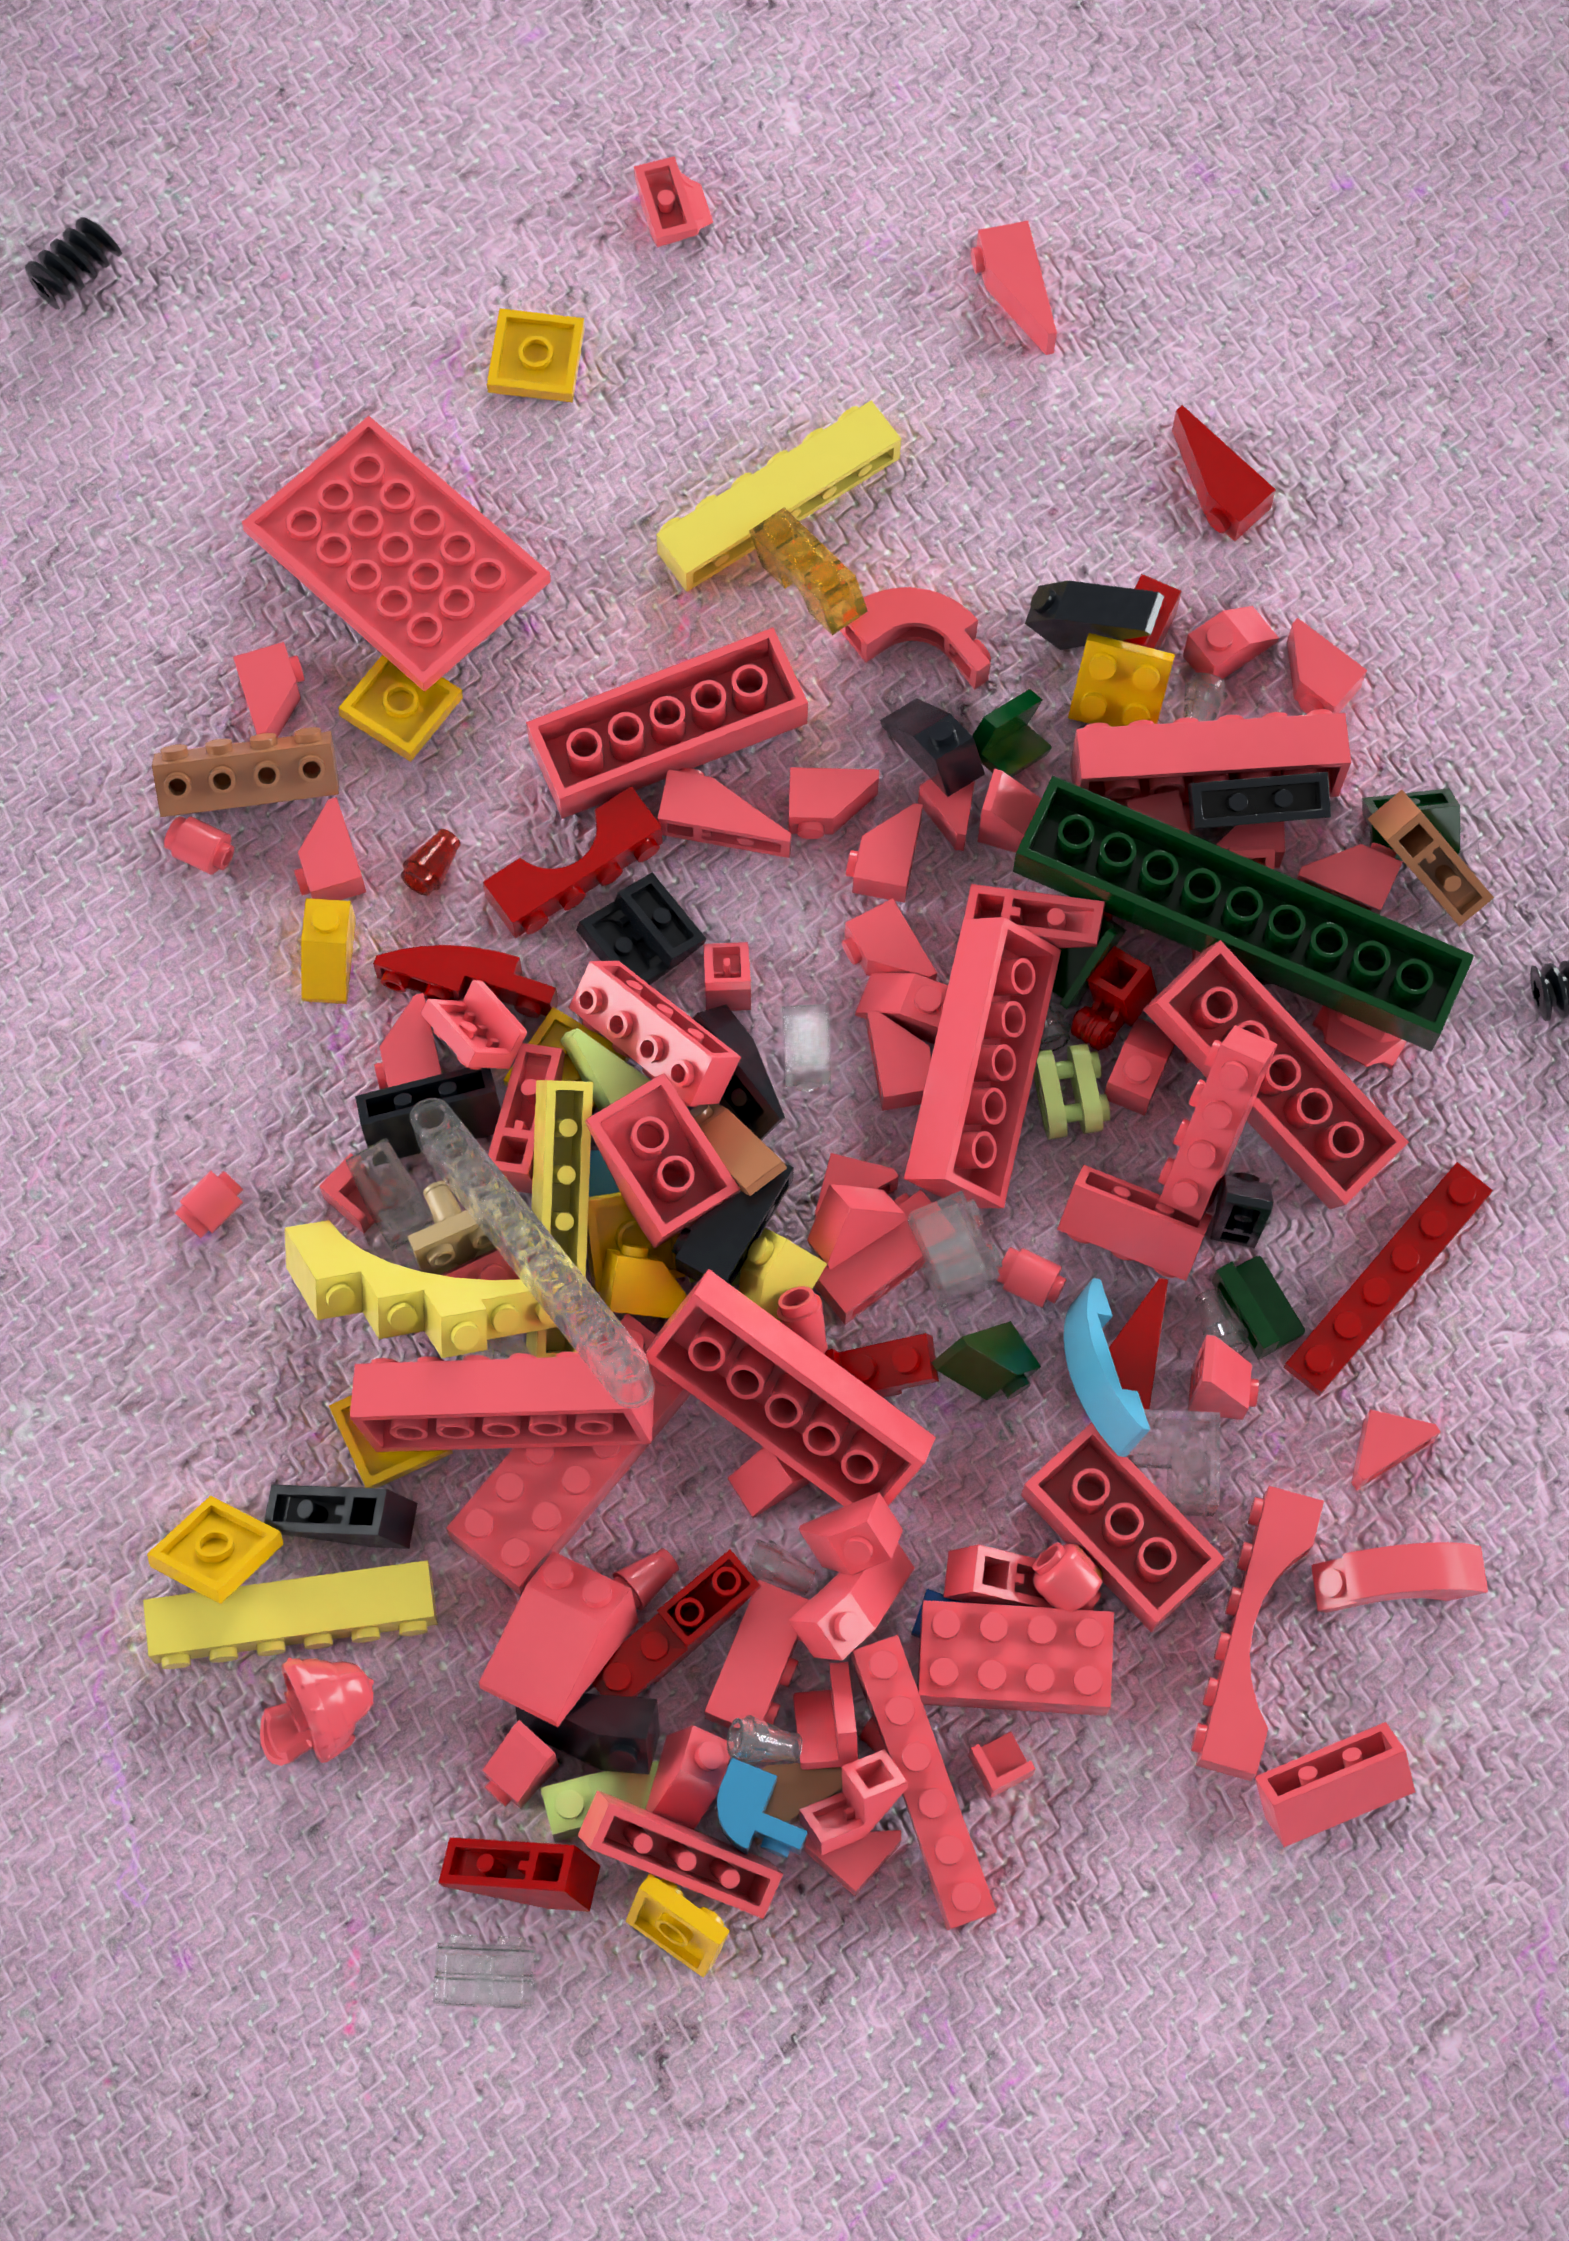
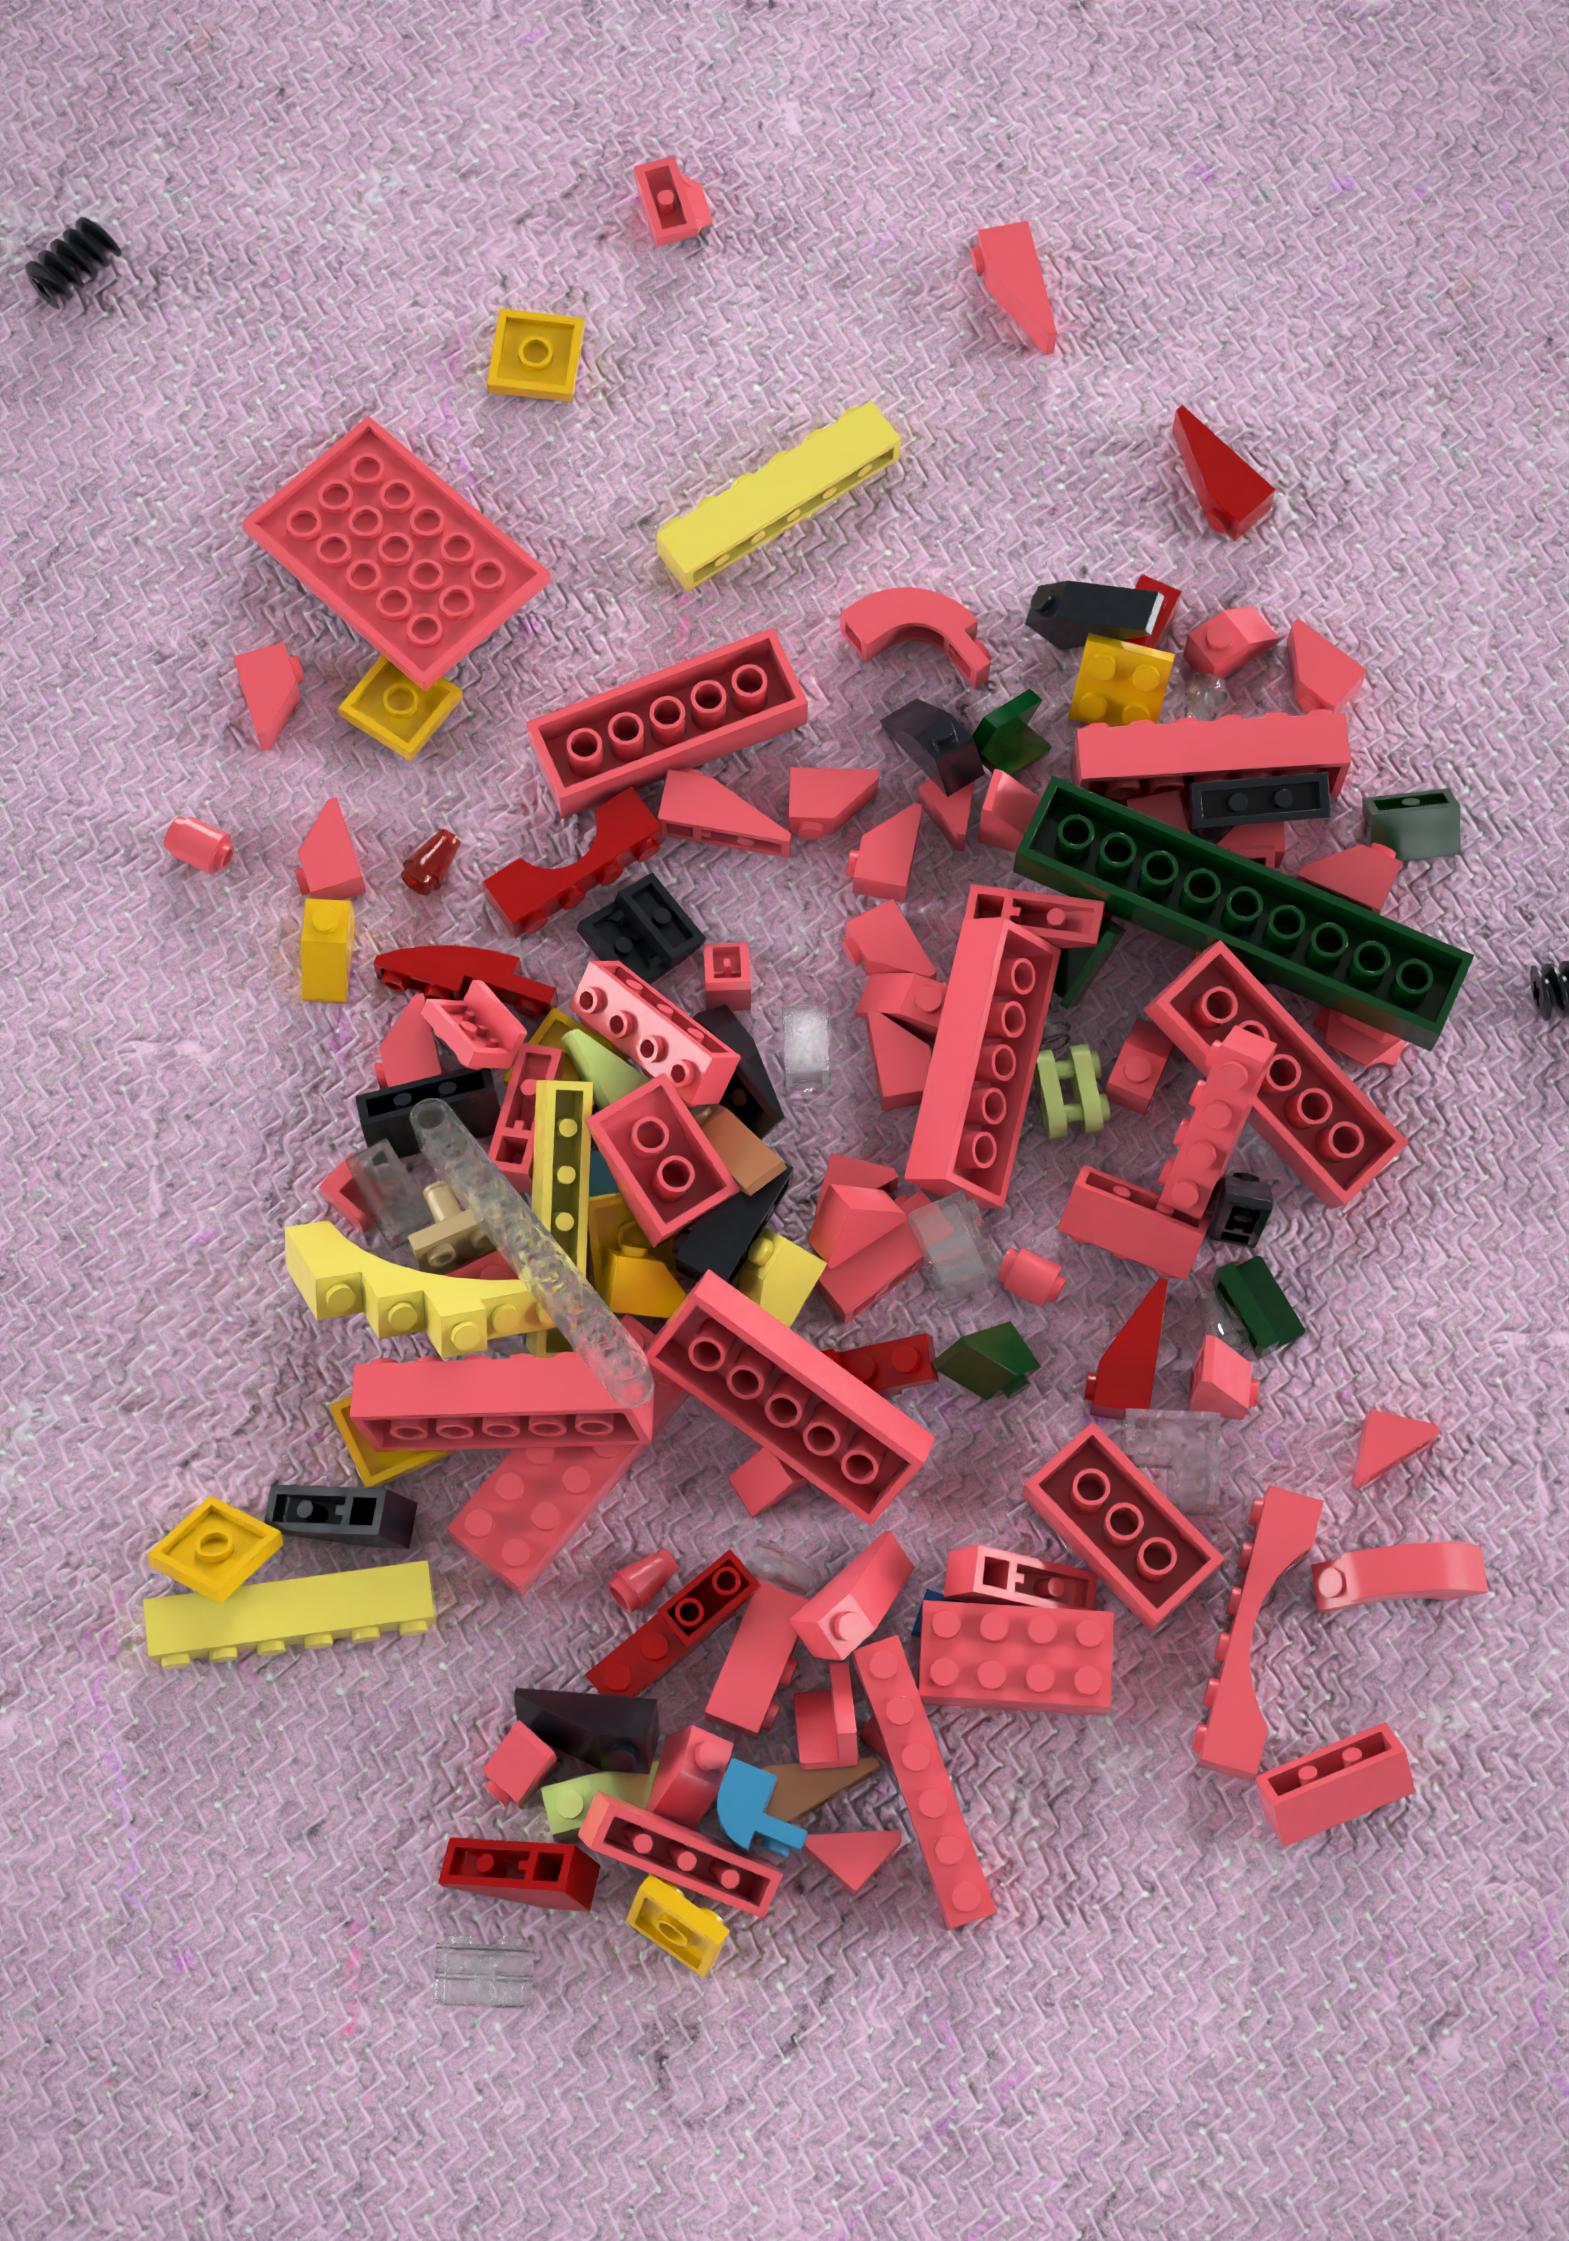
nougat brick [152,727,339,817] -> none
coral brick [175,1170,243,1239] -> none
coral head [260,1658,374,1766] -> none
coral slope [478,1551,639,1727] -> none
clear cone [727,1715,802,1763] -> none
clear yellow arch [749,507,868,635] -> none
coral cone [777,1286,828,1353] -> none
coral slope [798,1492,903,1575] -> none
coral slope [799,1749,908,1855] -> none
coral panel [968,1732,1036,1798] -> none
coral head [1032,1543,1103,1612] -> none
medium azure slope [1063,1278,1150,1457] -> none
red brick [1071,946,1158,1051] -> none
red plate [1283,1162,1493,1397] -> none
nougat slope [1367,790,1494,927] -> none

